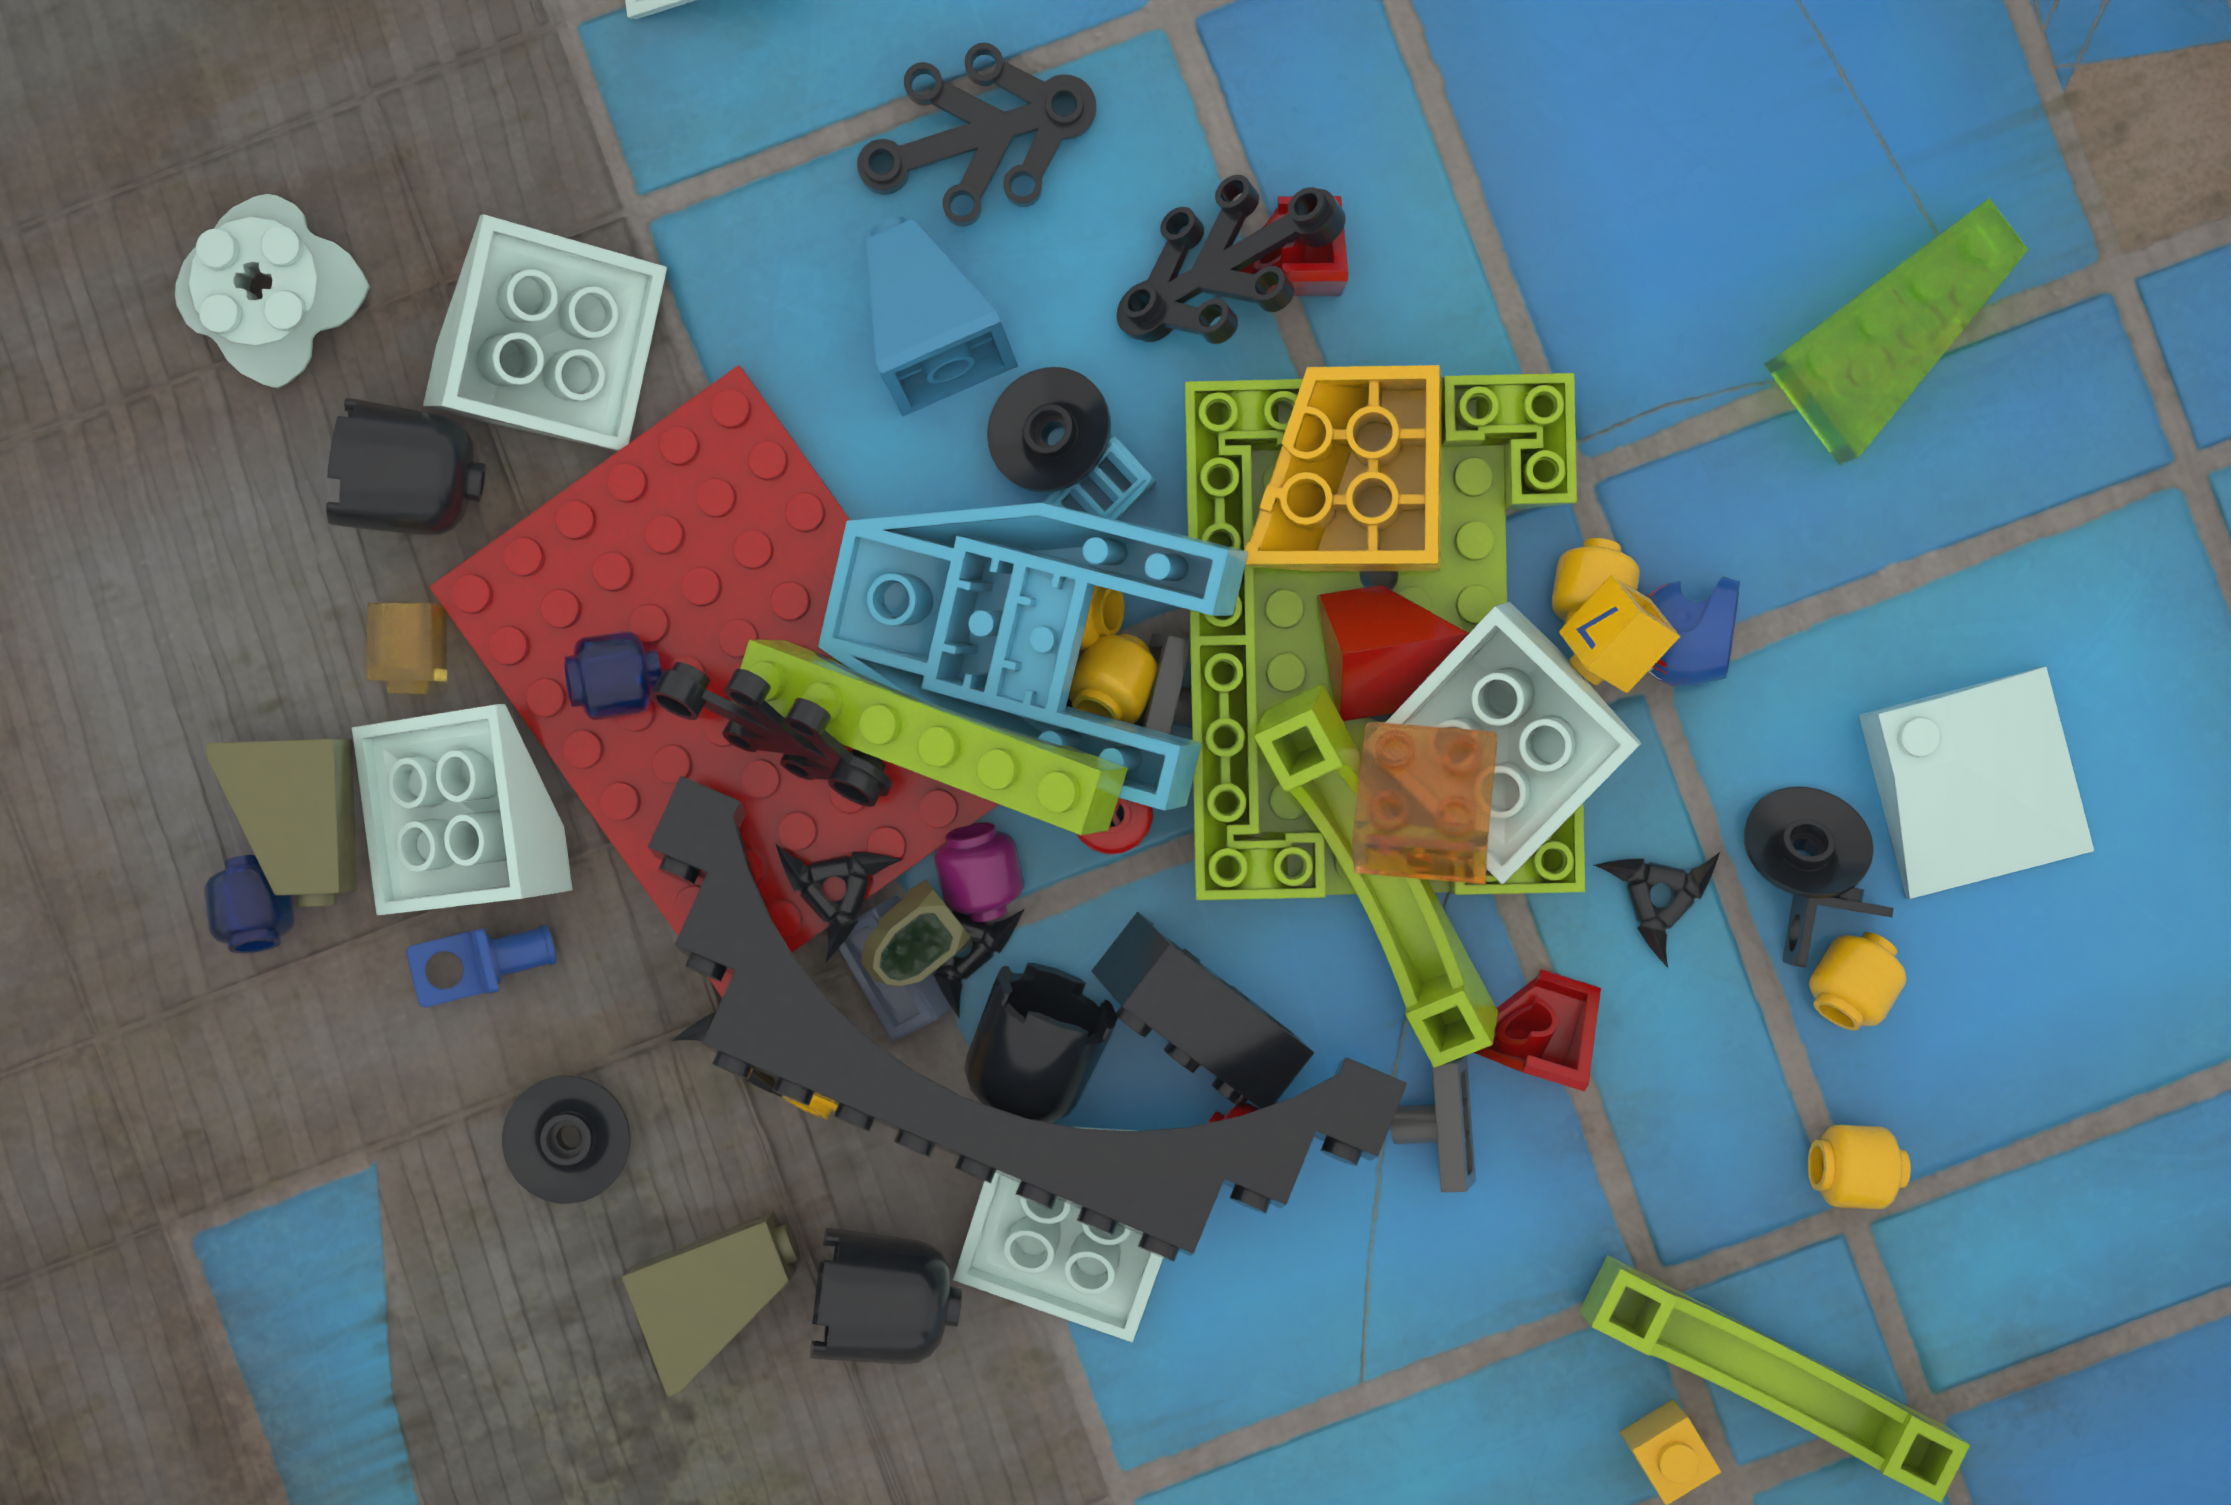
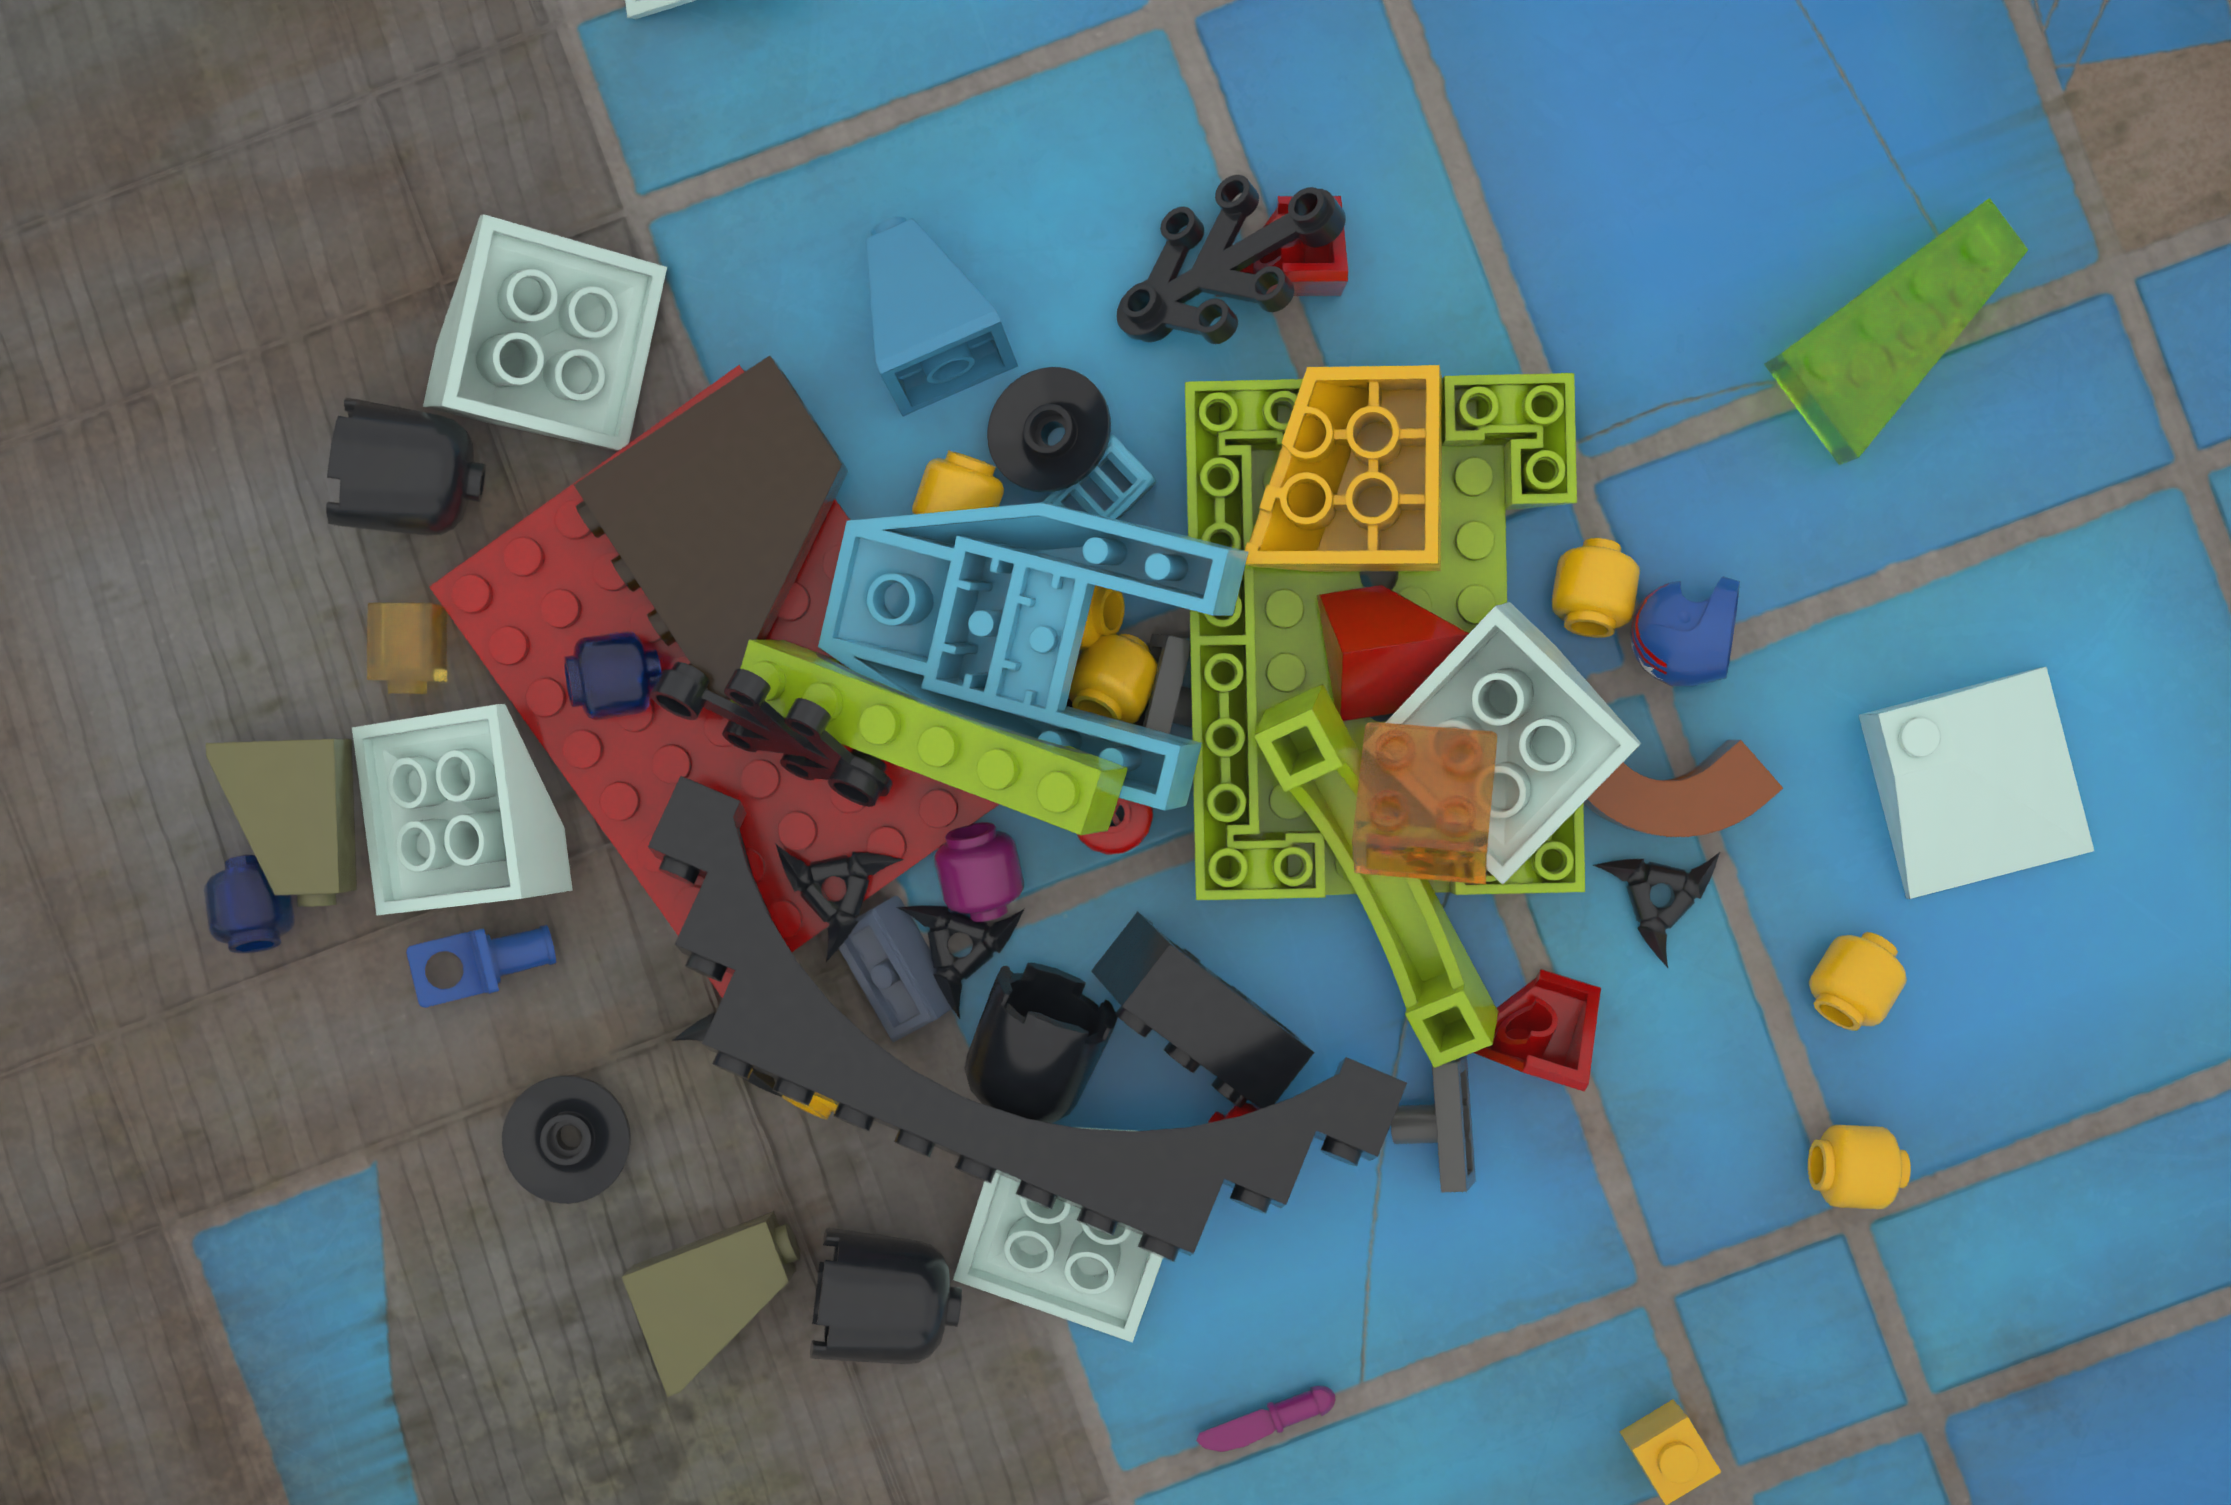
light aqua brick [175,194,370,389] -> none
black plant [857,43,1096,227] -> none
rock [861,880,971,987] -> none
yellow brick [1559,575,1681,693] -> none
lime arch [1579,1255,1970,1503] -> none
black dish [1743,787,1874,899] -> none
black bracket [1783,888,1894,968] -> none
none -> dark brown slope [574,356,848,701]
none -> yellow head [912,450,1004,514]
none -> magenta piece [1196,1386,1336,1452]
none -> dark orange arch [1584,740,1783,837]

